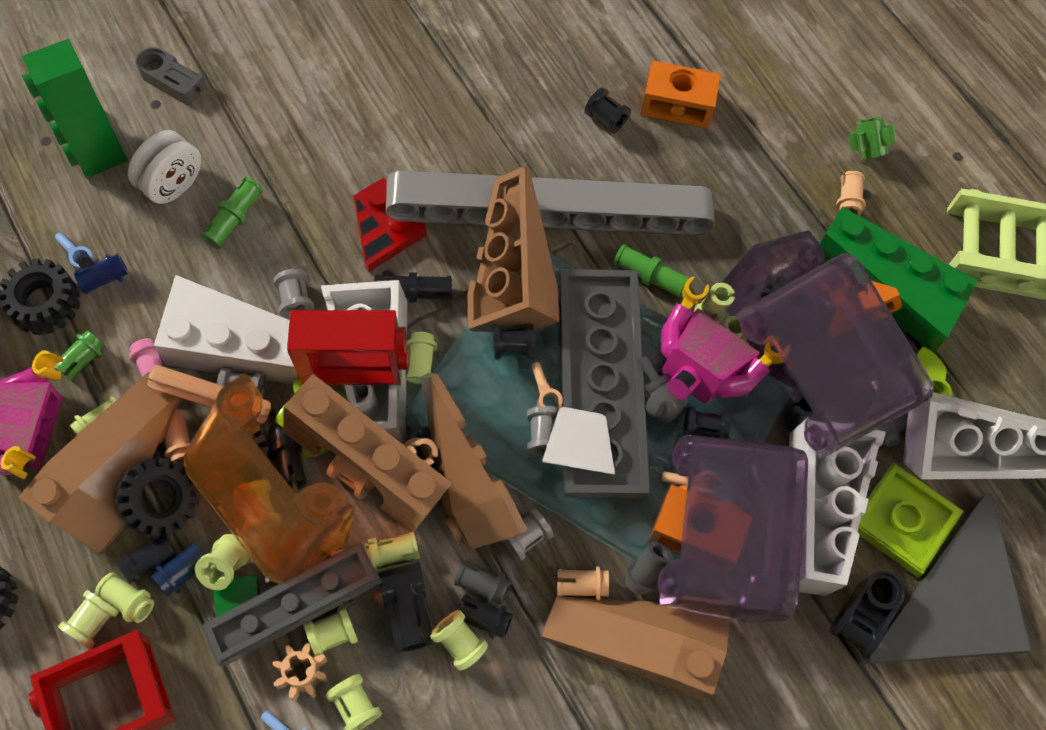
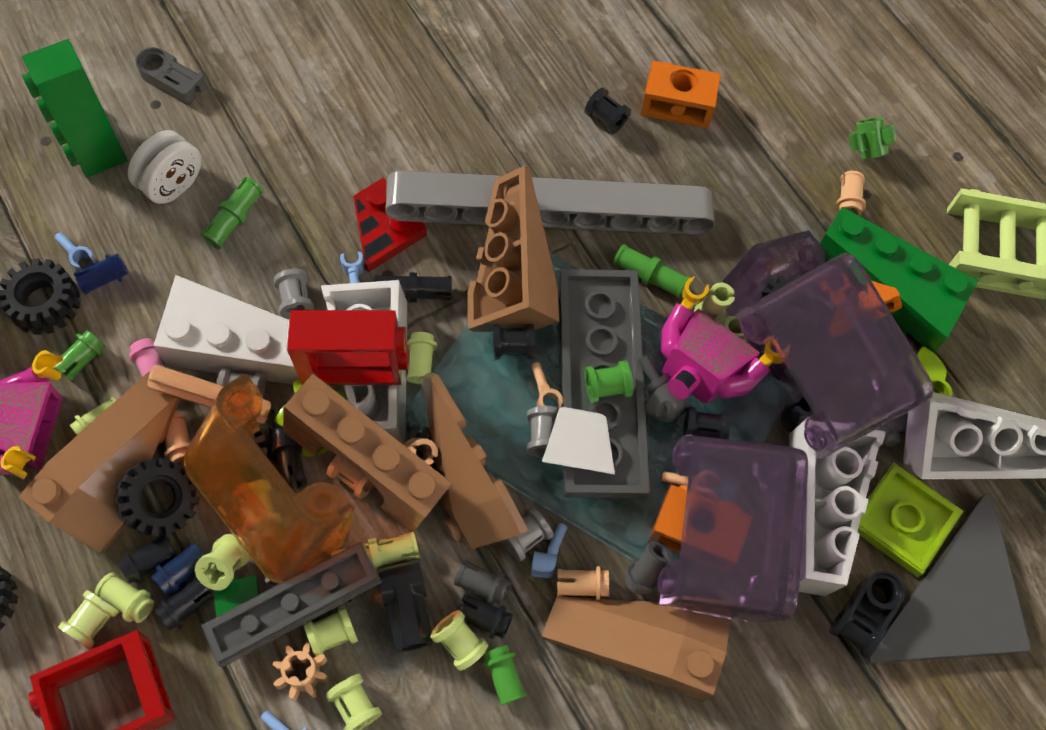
none -> black pin [154,577,214,631]
none -> light blue hand [340,251,365,283]
none -> bright green pin [482,645,527,706]
none -> light blue hand [531,523,568,578]
none -> bright green bush [584,360,633,403]

